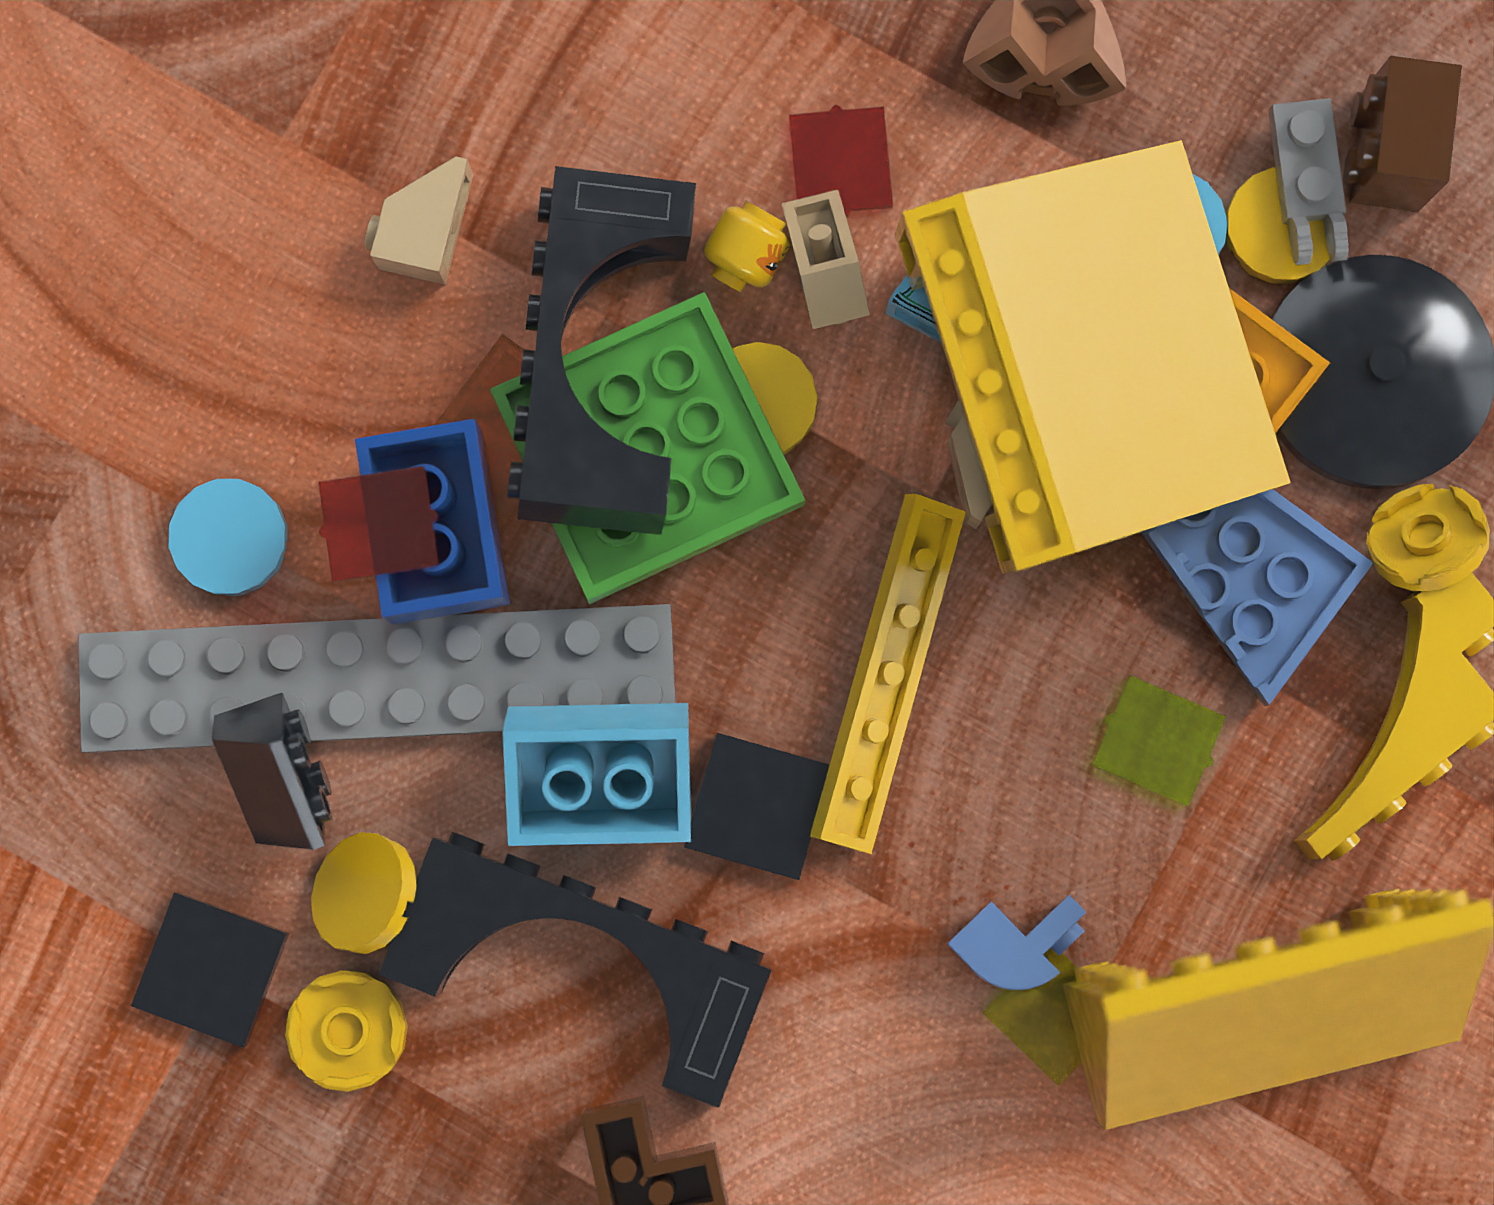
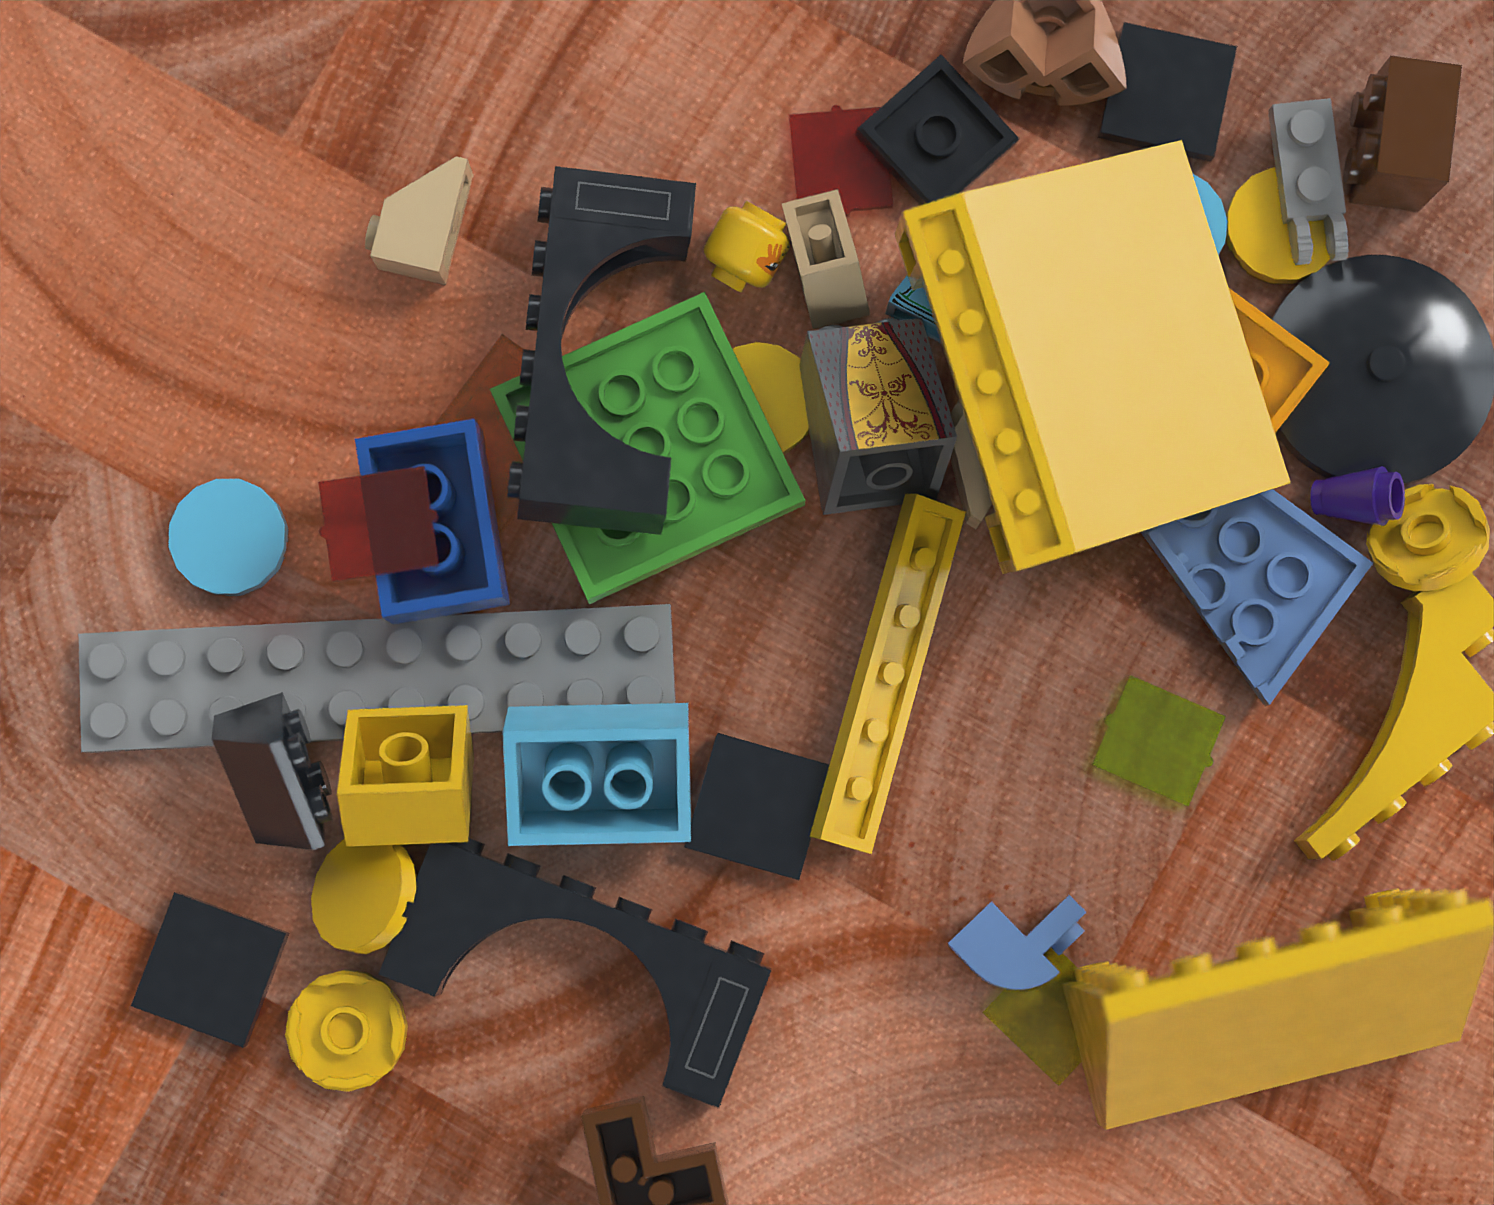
none -> yellow brick [337,705,474,847]
none -> slope [799,318,957,515]
none -> black tile [855,54,1019,206]
none -> black tile [1098,22,1237,162]
none -> dark purple cone [1311,466,1405,526]

